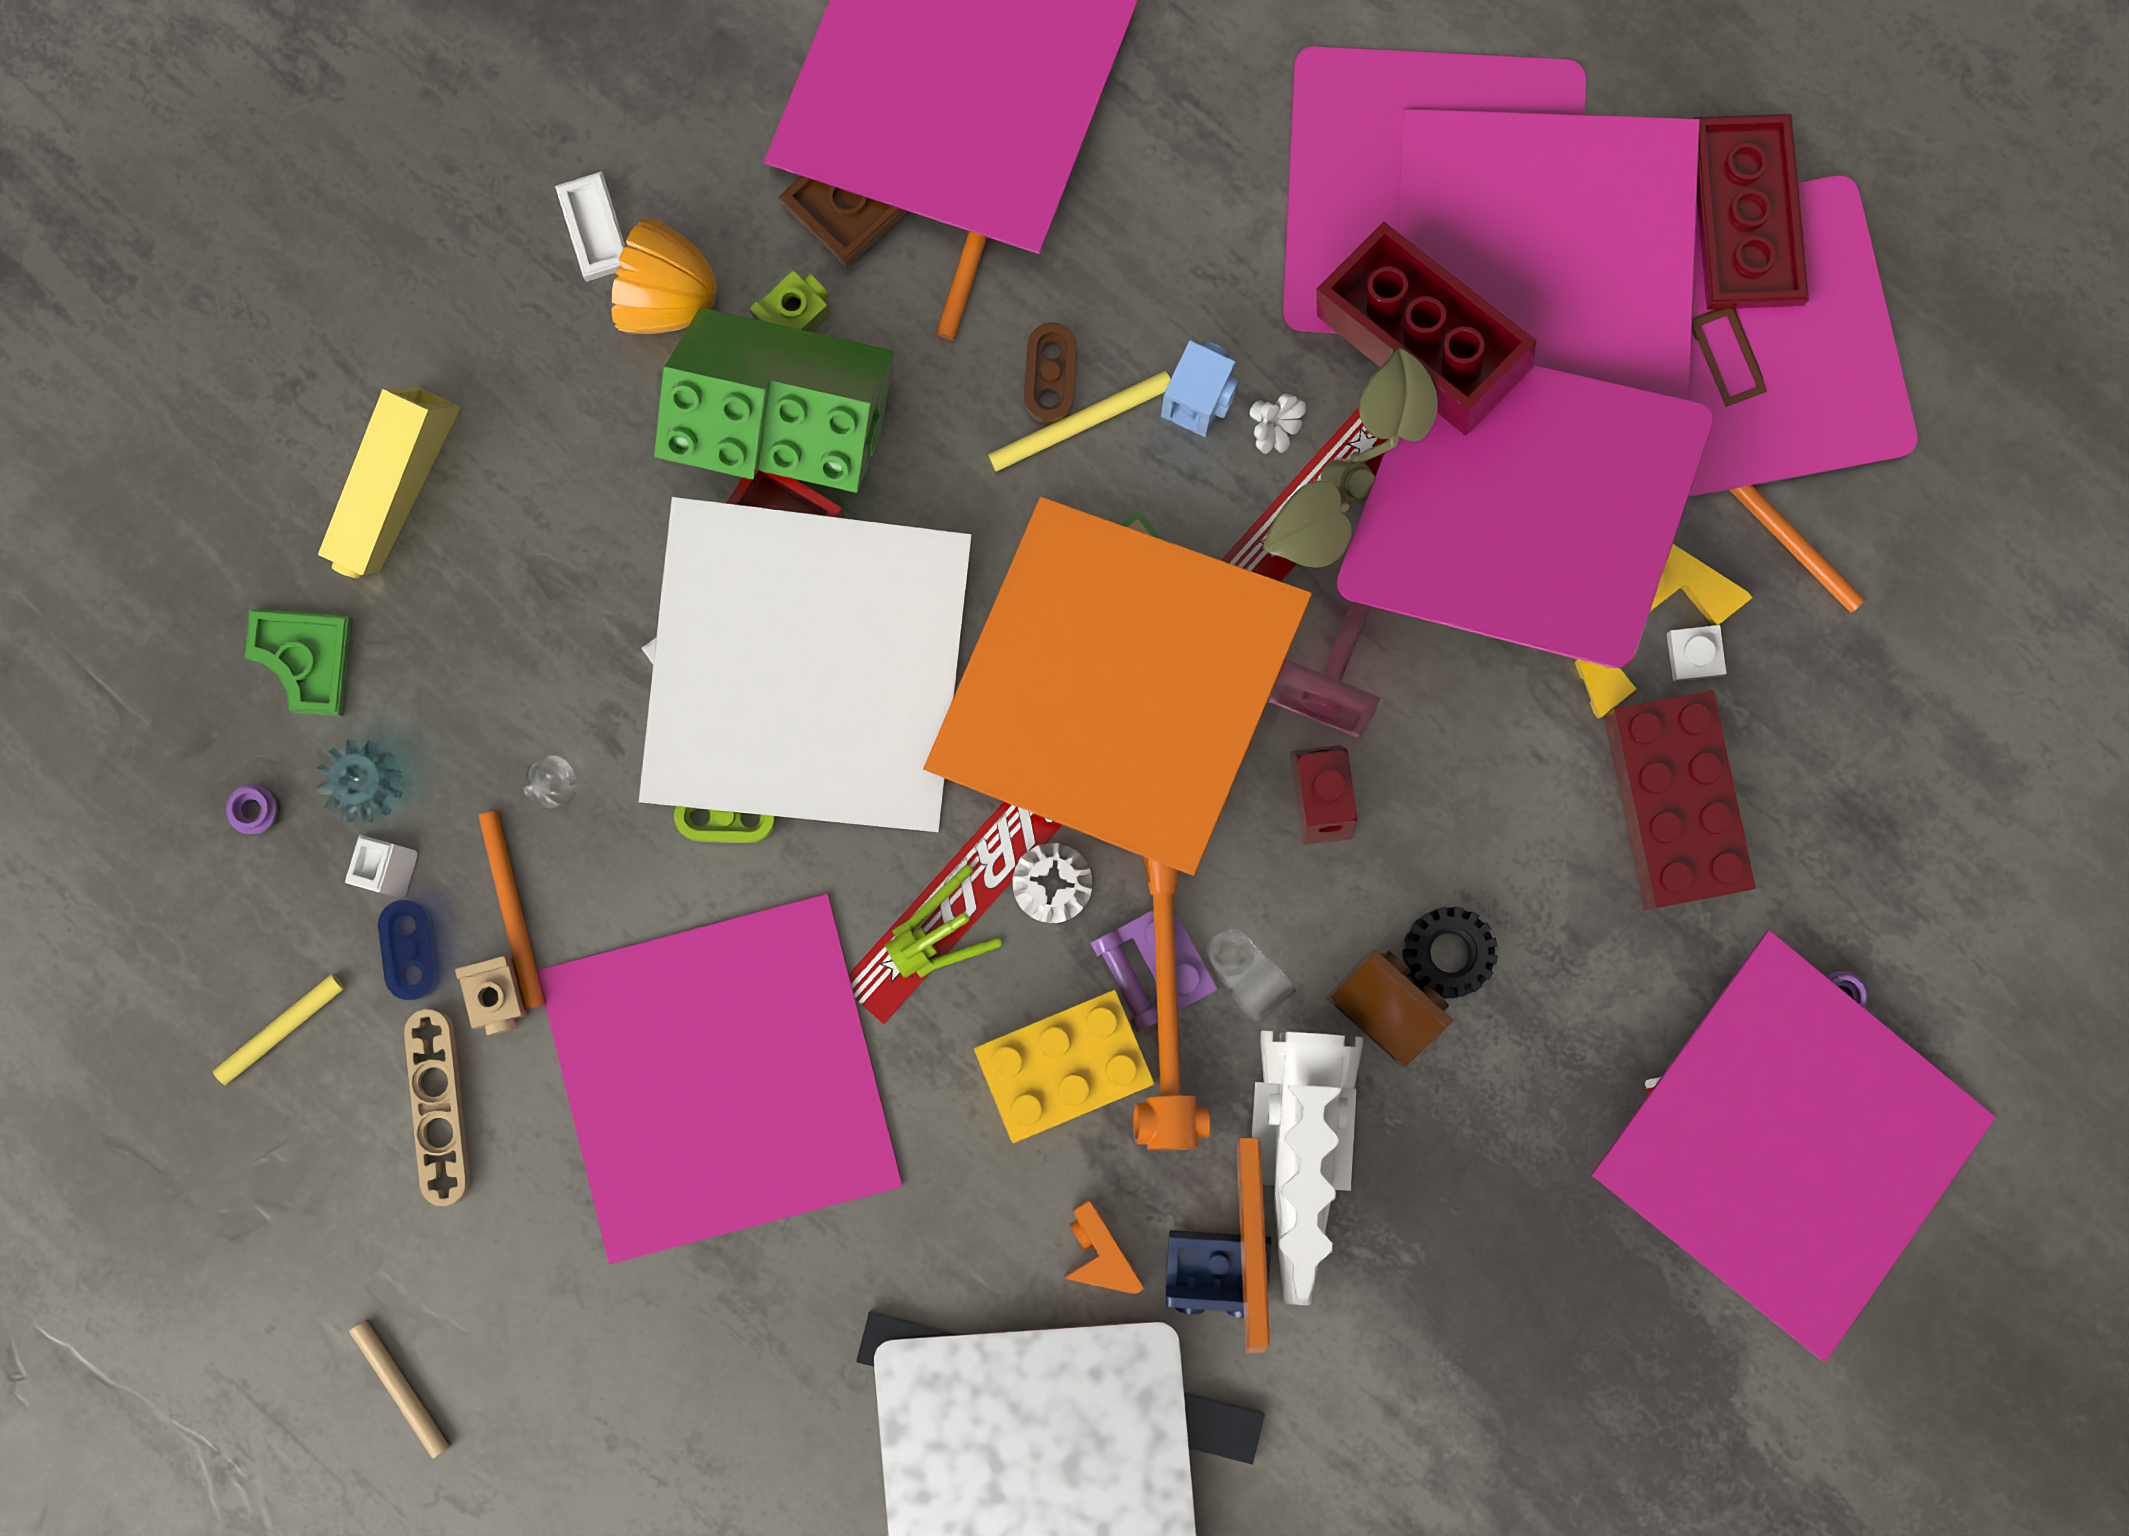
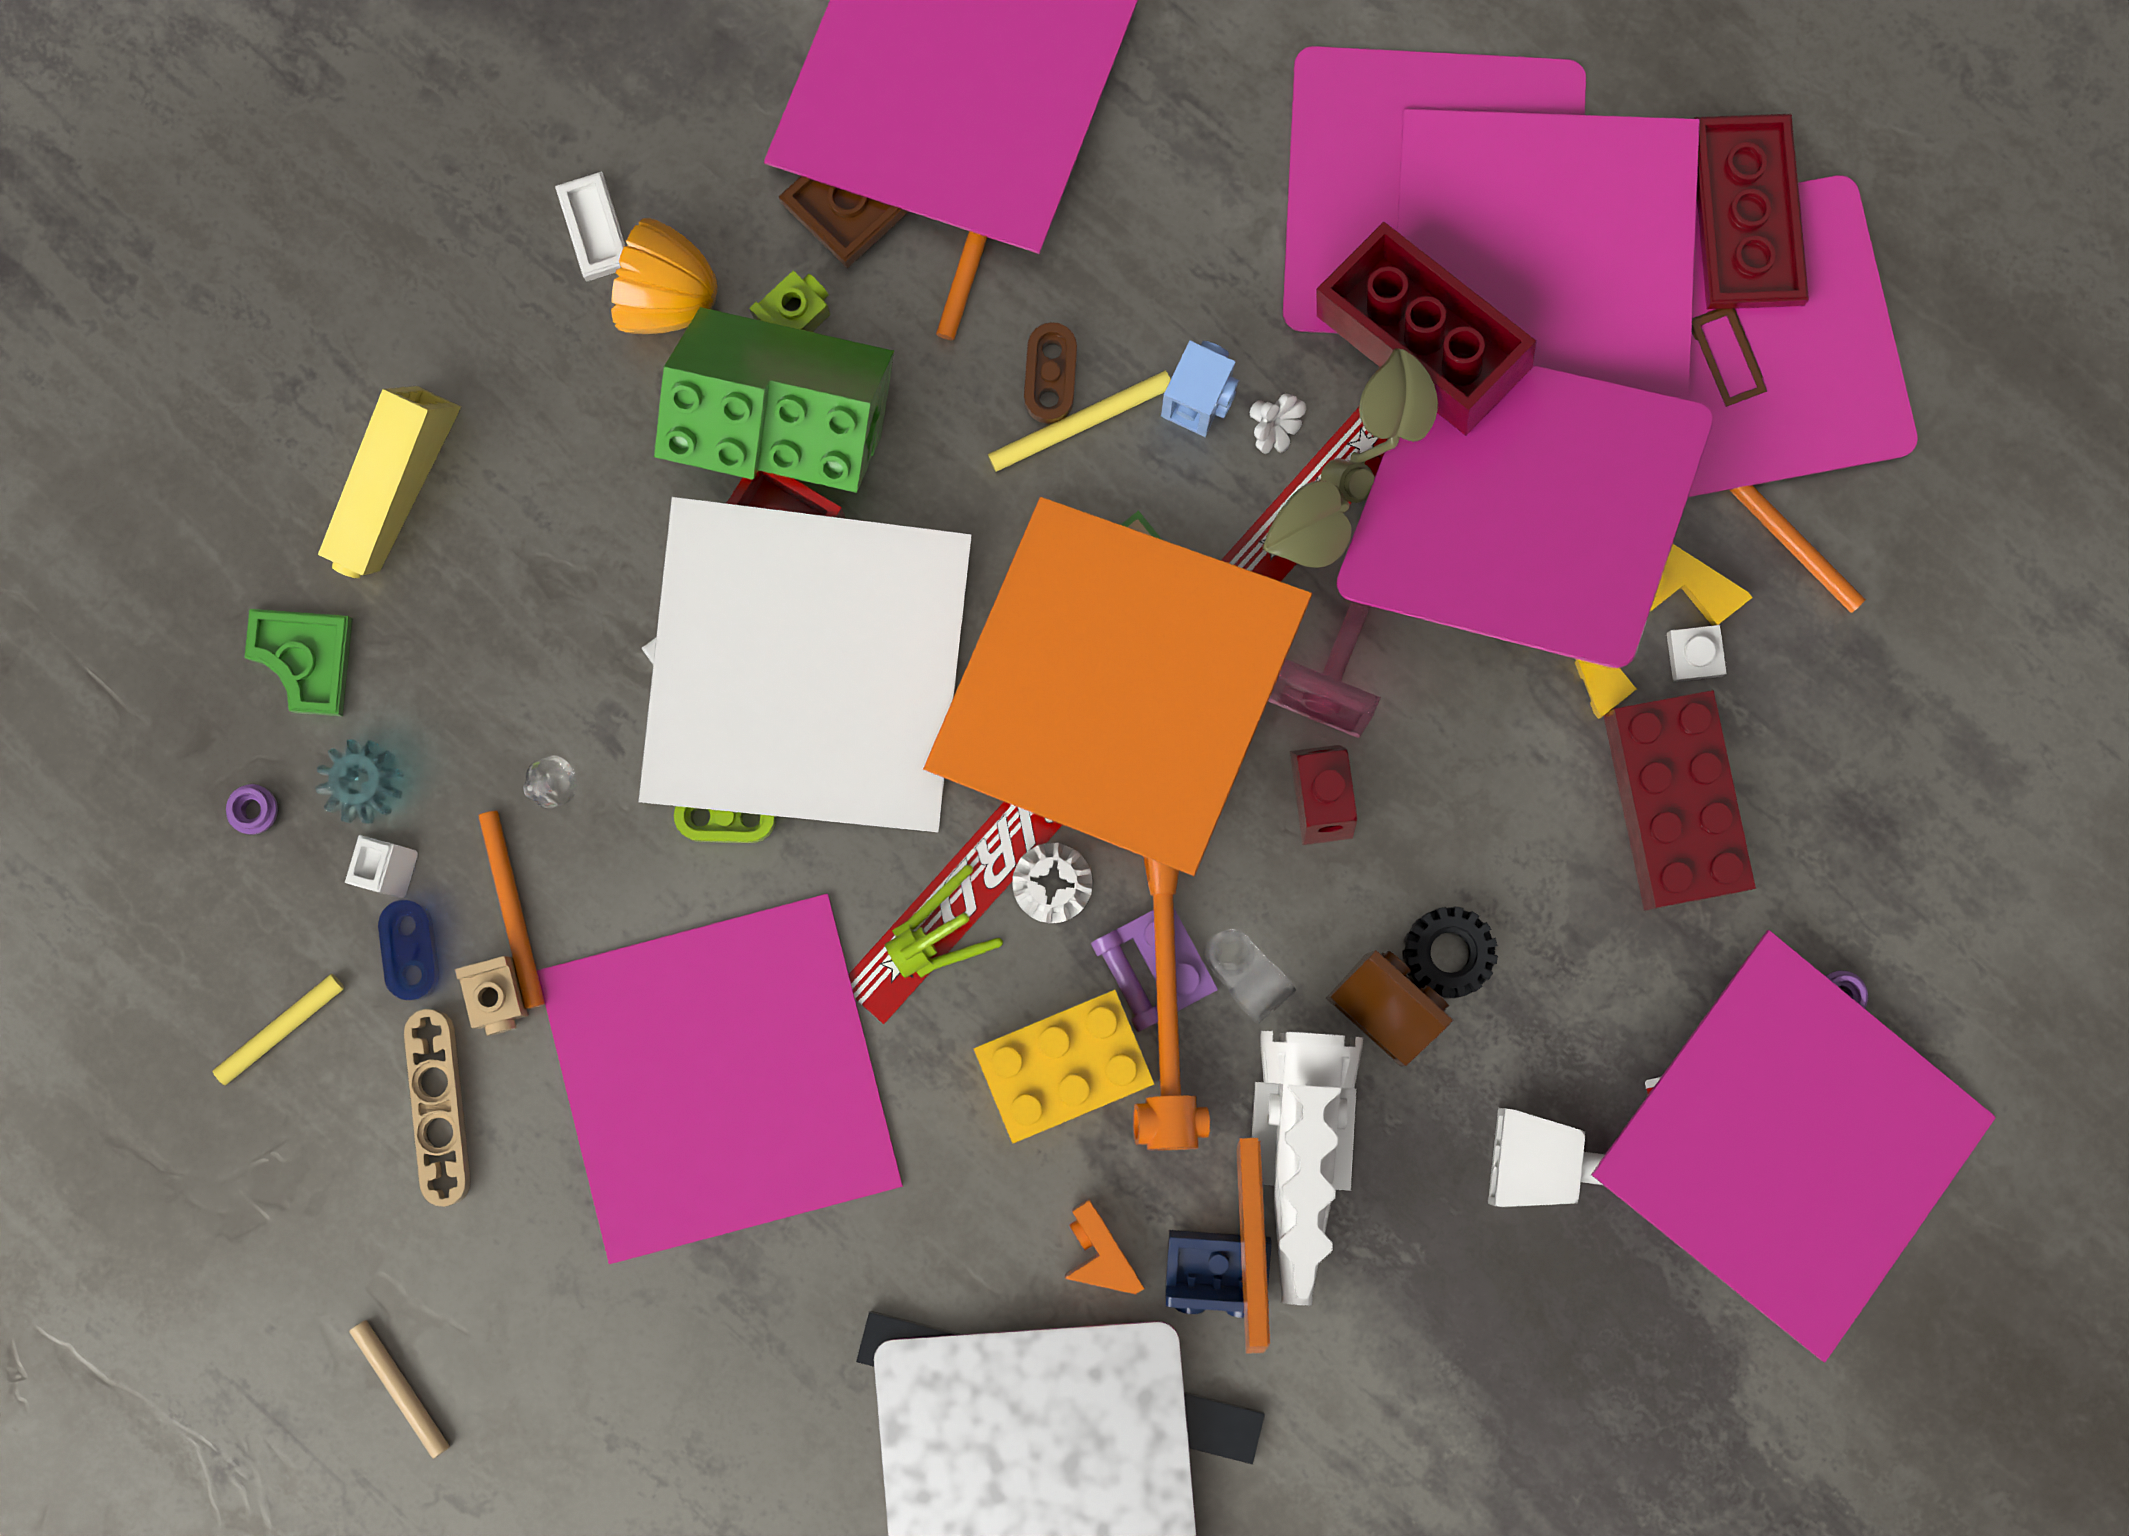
none -> white torso [1488,1108,1605,1207]

